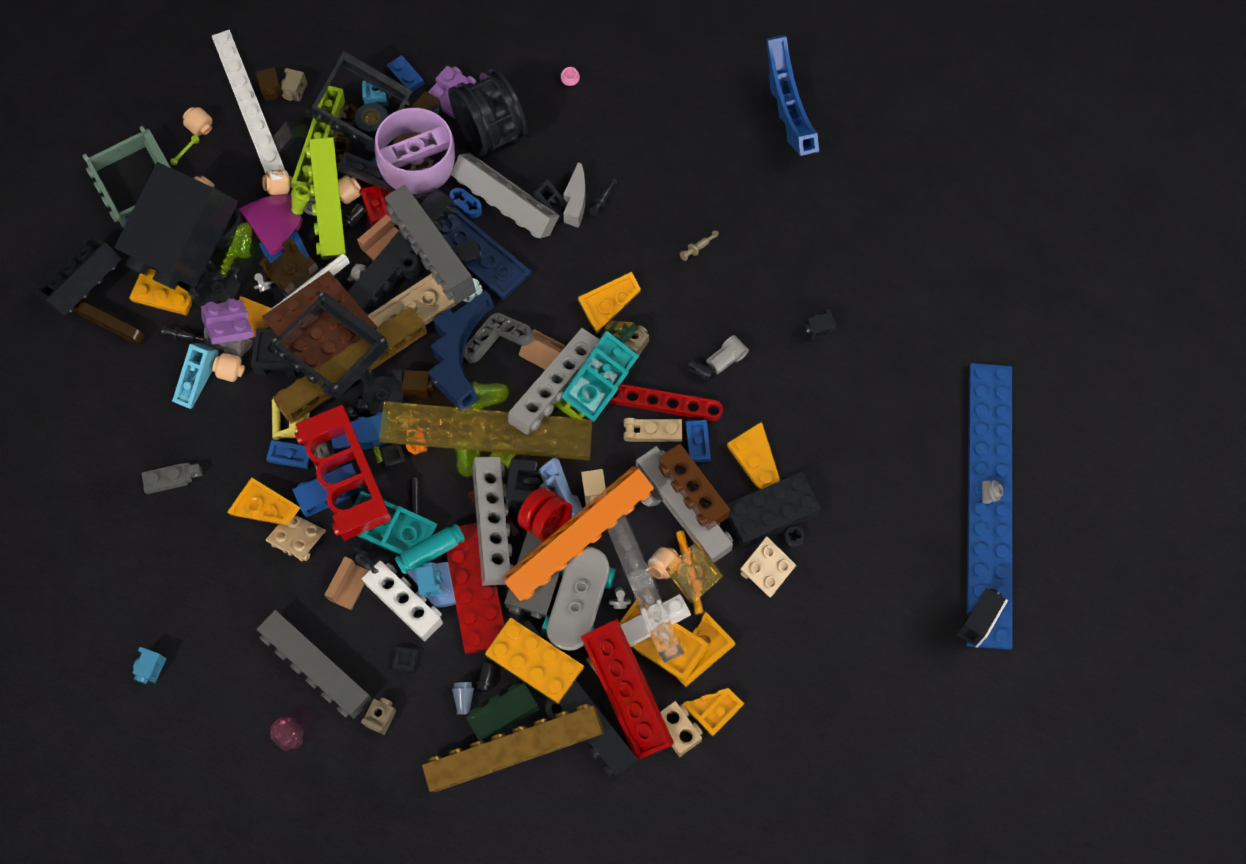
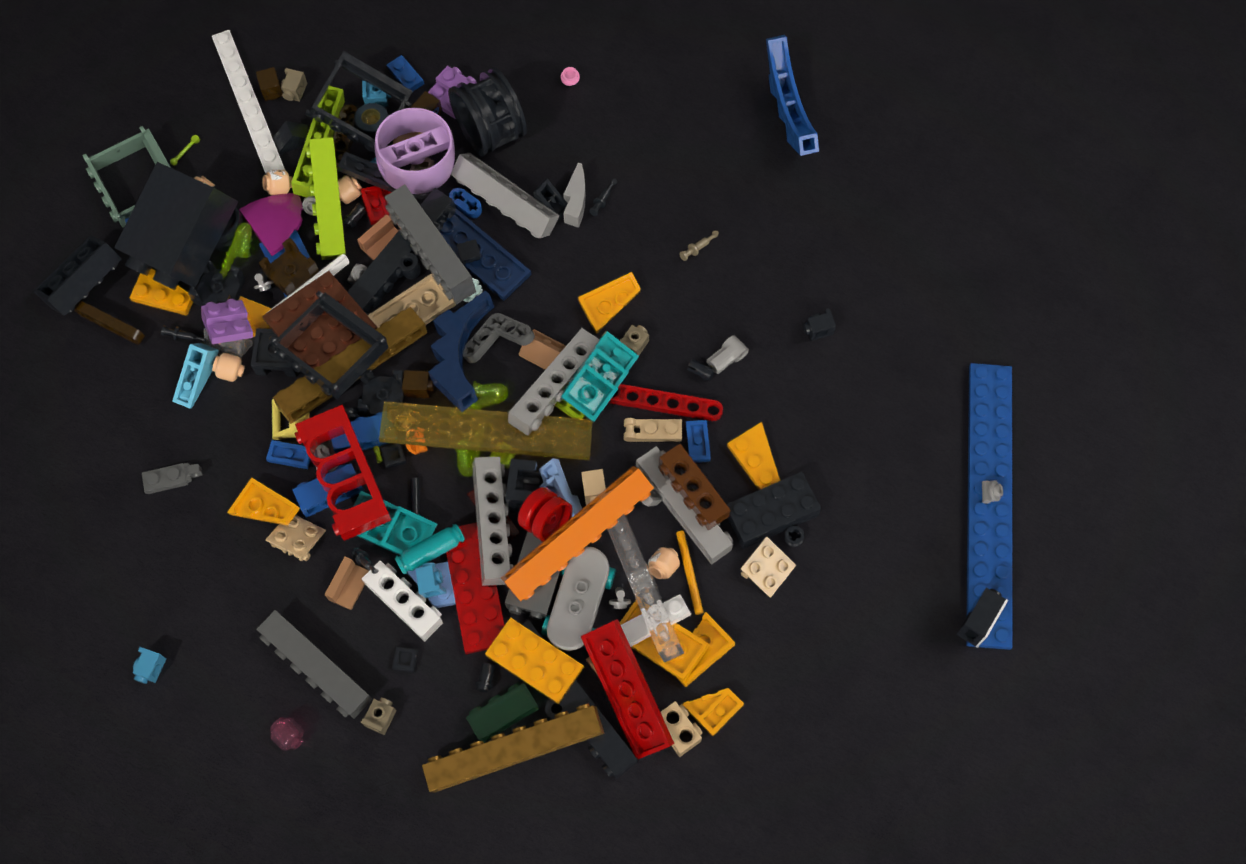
light nougat head [183,107,212,136] -> none
lime cone [291,185,311,215] -> none
sand blue cone [452,682,474,714] -> none
clear green plate [601,321,638,343] -> none
clear yellow plate [665,542,723,603] -> none

